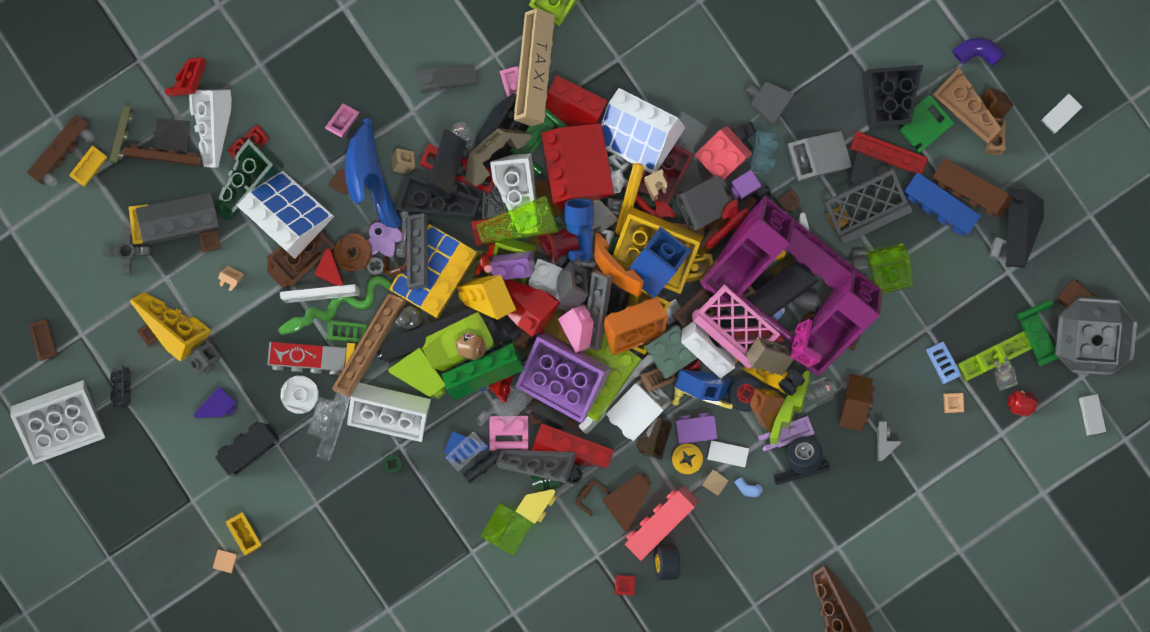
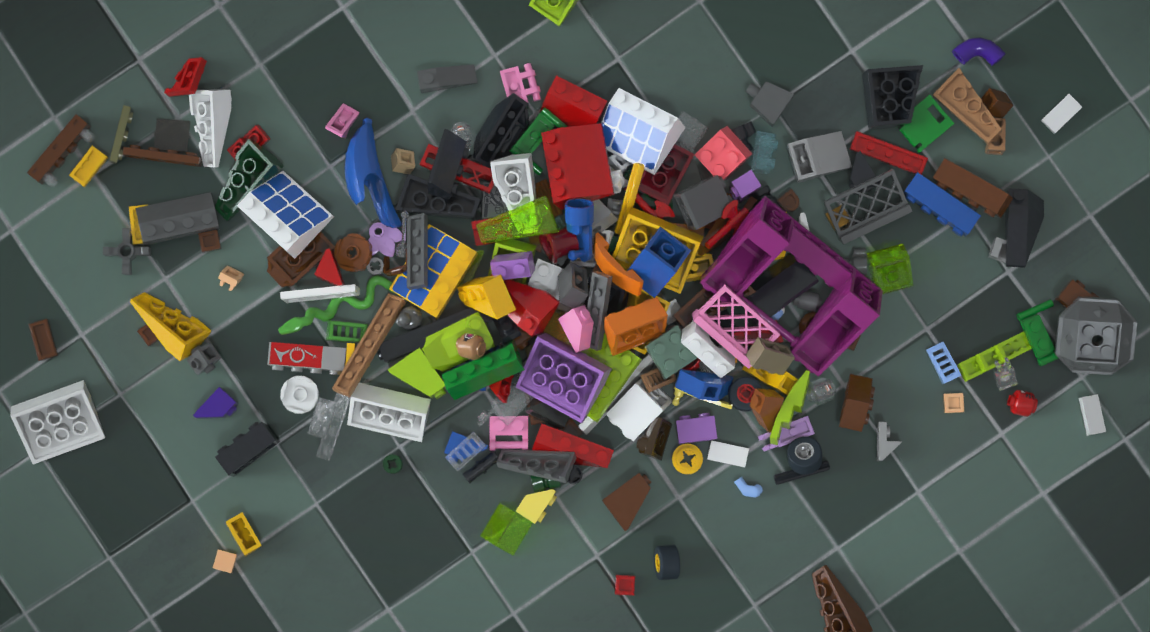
black hinge [110,366,131,407] -> none
reddish brown tile [329,169,349,195] -> none
dark tan slope [465,128,532,187] -> none
red piece [474,243,495,276] -> none
tan brick [514,8,555,126] -> none
reddish brown piece [576,480,610,516] -> none
coral wedge [625,485,700,561] -> none
tan hinge [644,169,667,202] -> none
tan slope [702,469,729,496] -> none
black wheel [778,369,805,396] -> none
dark pink bracket [790,319,822,367] -> none

